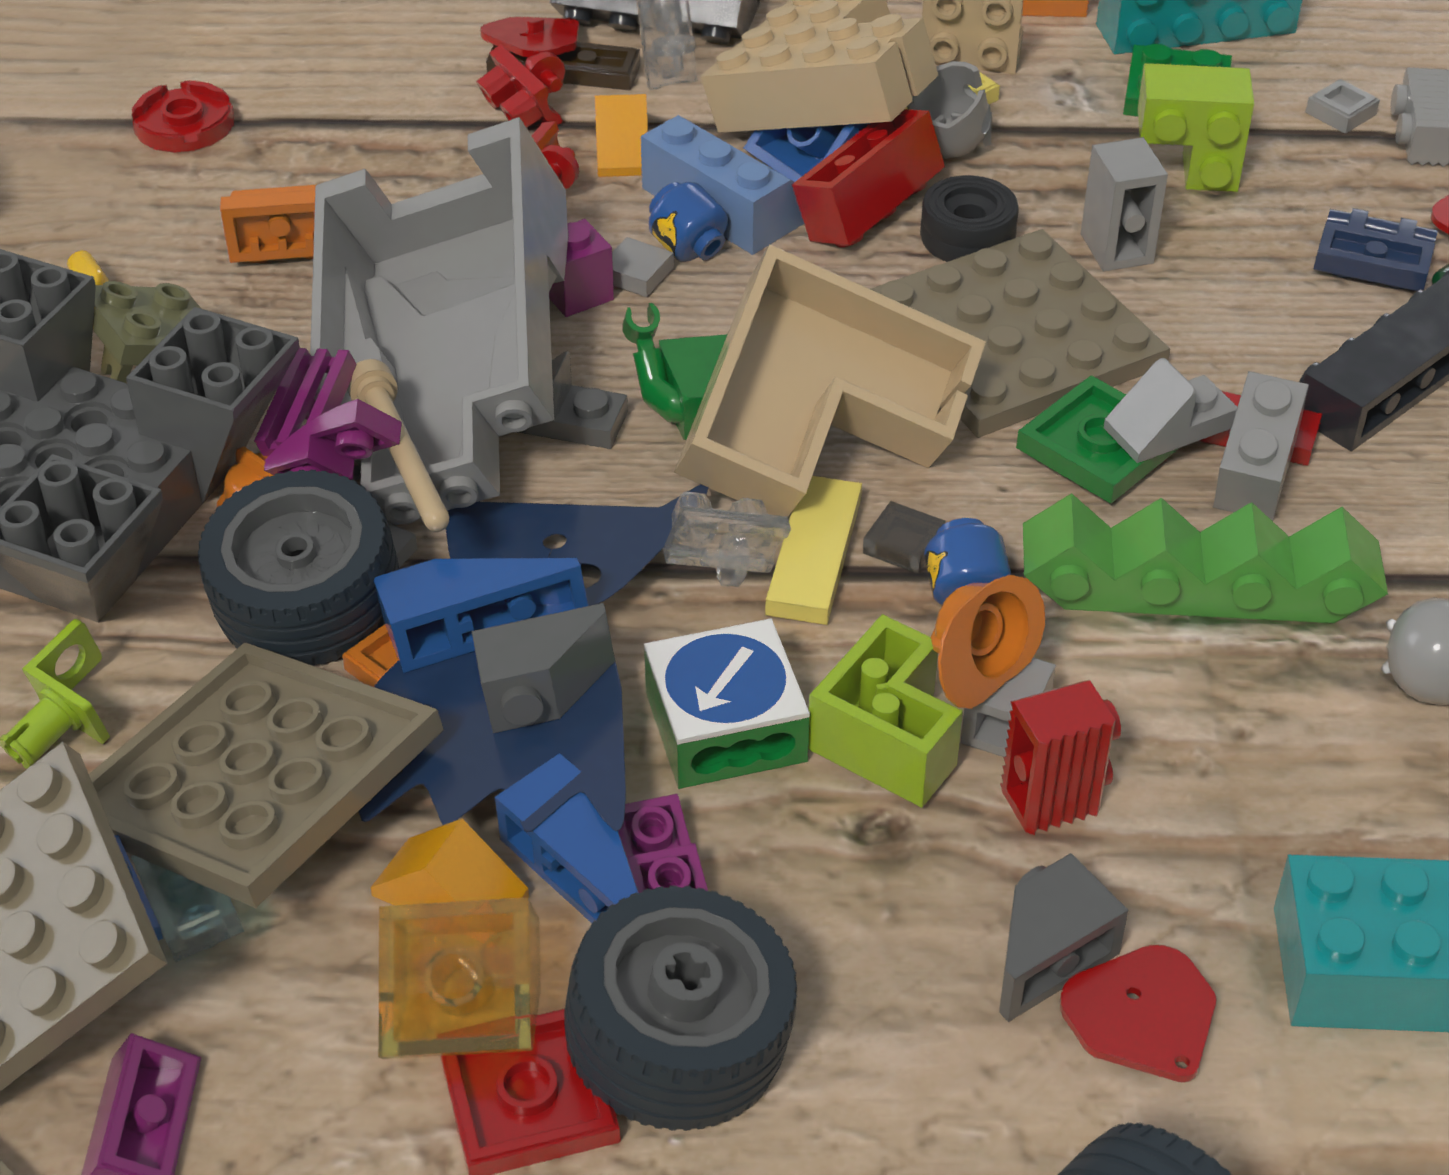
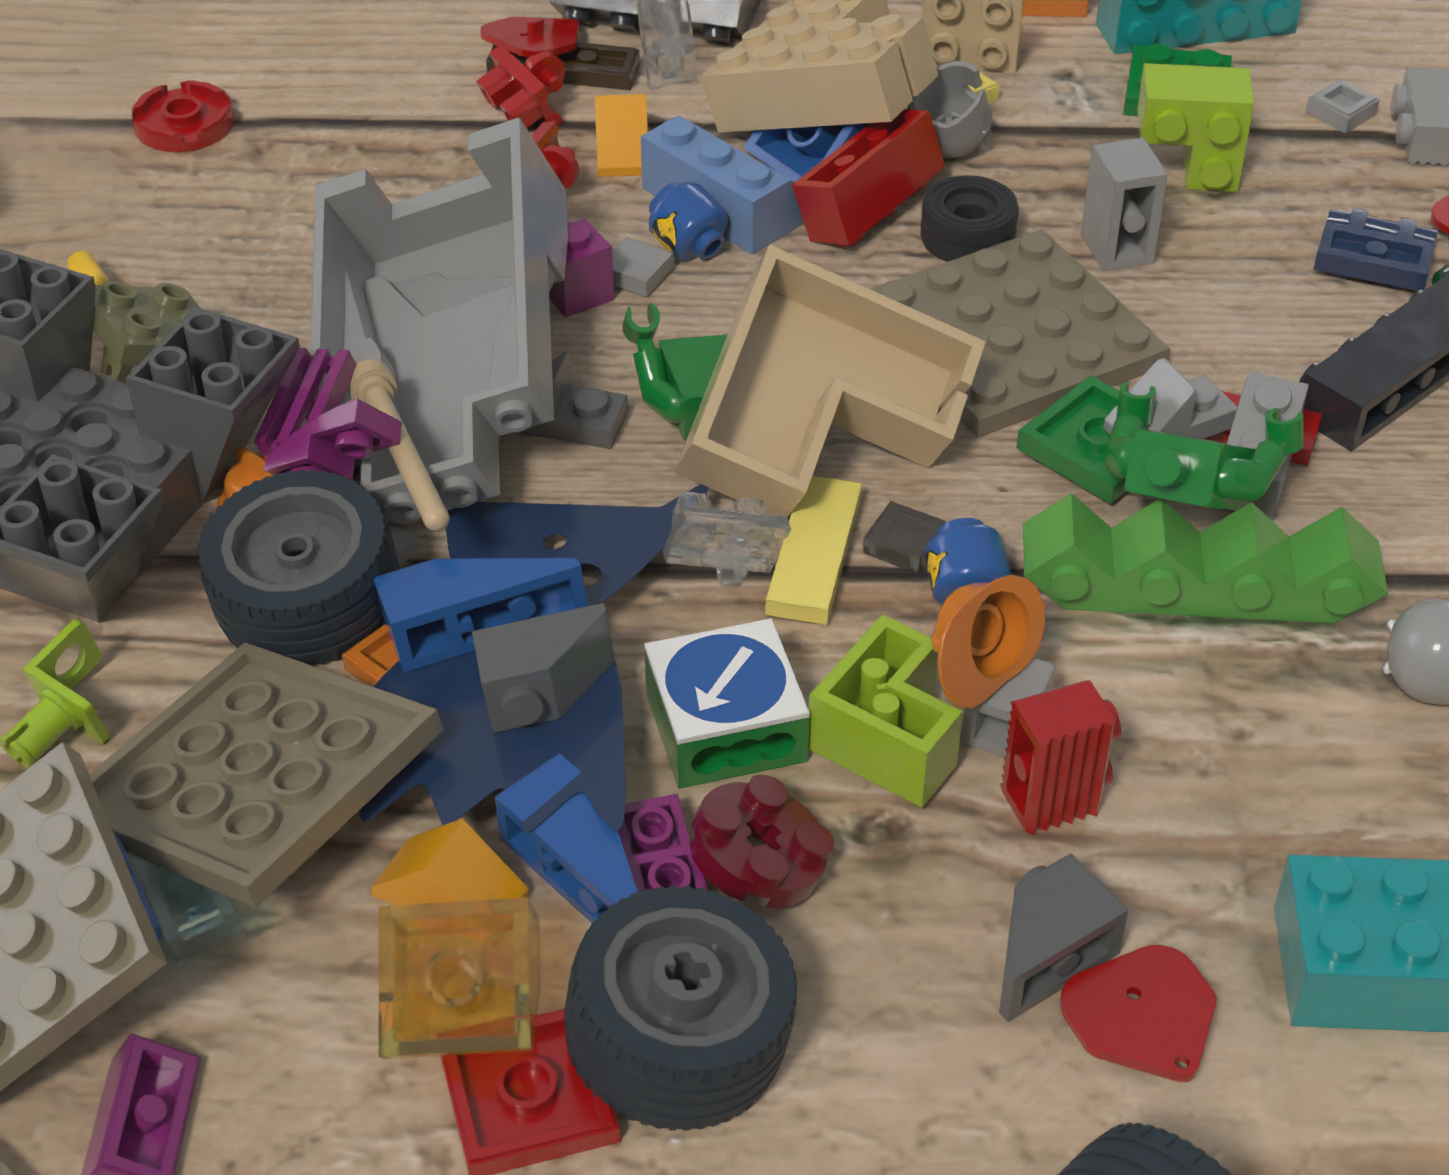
orange bracket [220,184,318,263] -> none
none -> dark red plate [690,774,835,909]
none -> green torso [1104,381,1304,510]

